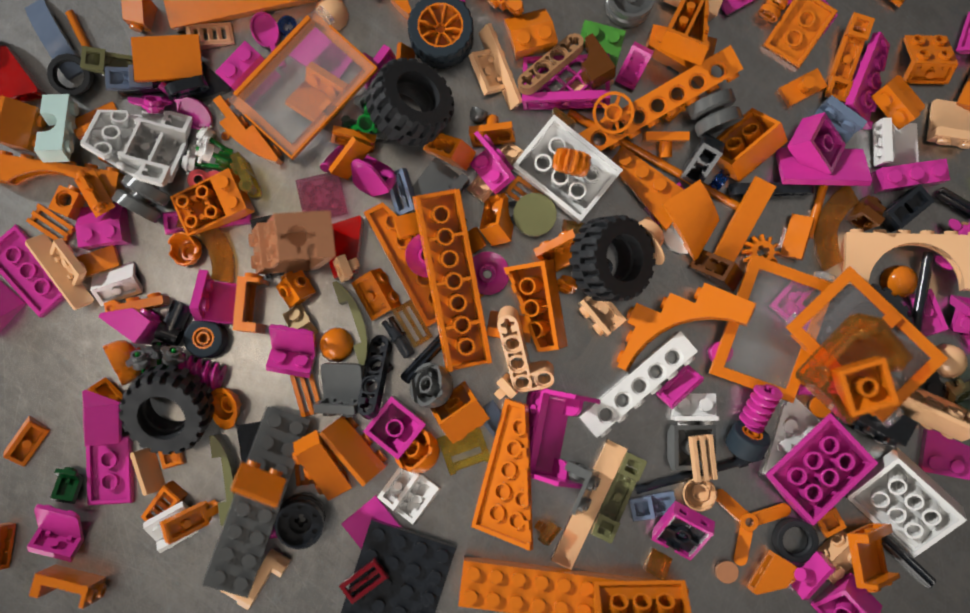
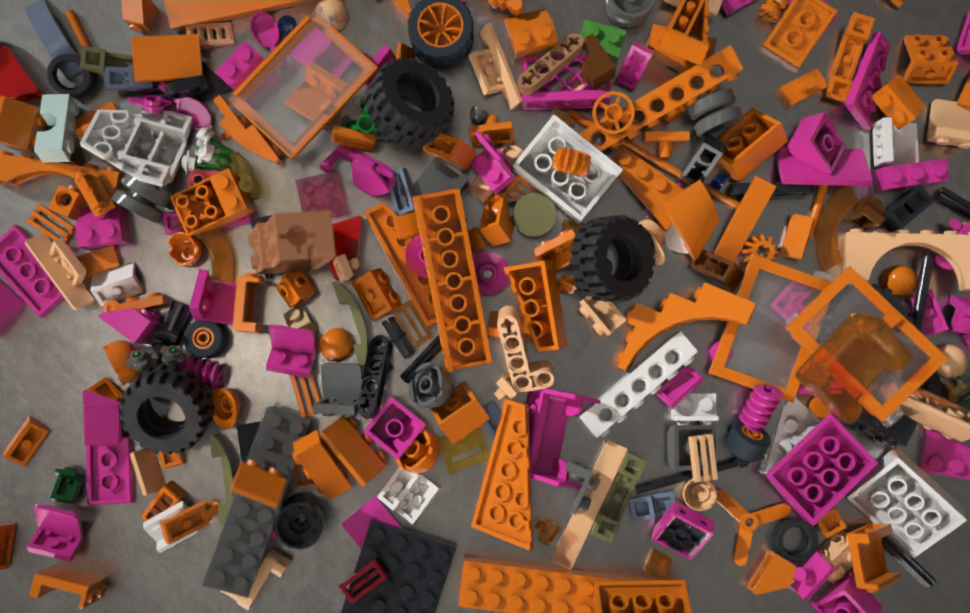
orange tile [329,136,372,180] -> none
nougat tile [715,560,739,584] -> none
sand blue bracket [814,95,868,144] -> none
orange slope [830,356,900,417] -> none

